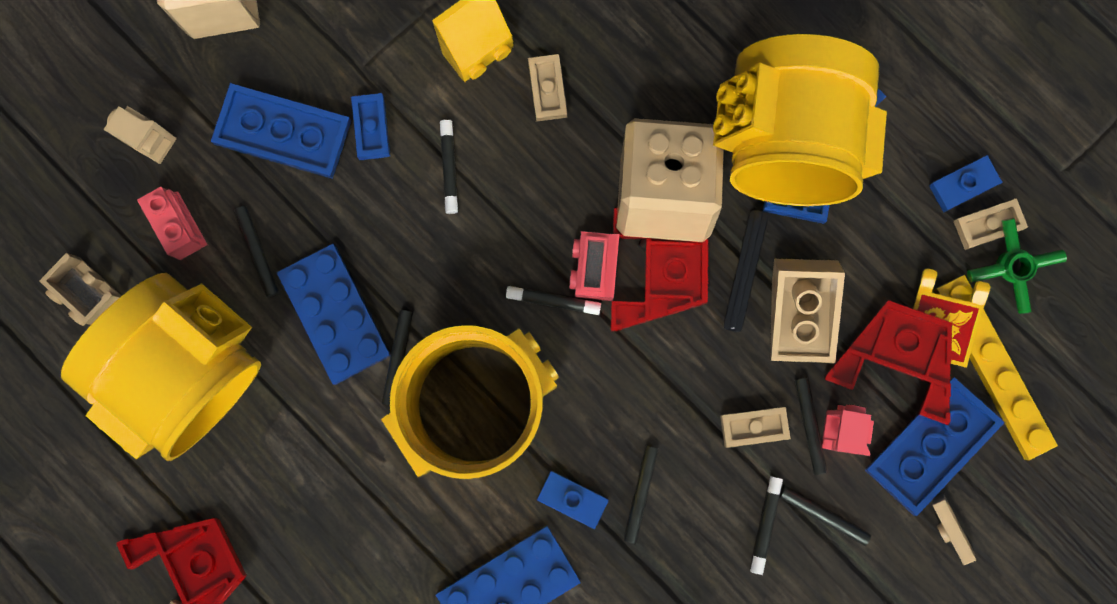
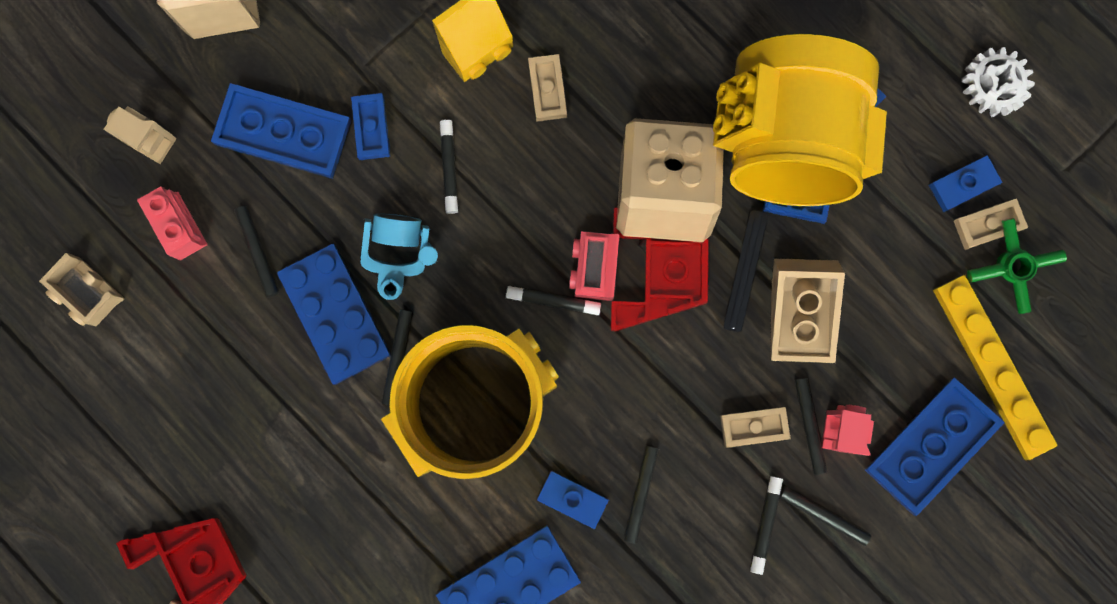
yellow cylinder [61,273,261,461] -> none
red wing [825,300,952,425] -> none
flag [913,269,990,368] -> none
tan plate [932,493,976,565] -> none
none -> medium azure piece [360,214,438,300]
none -> white gear [962,47,1035,117]

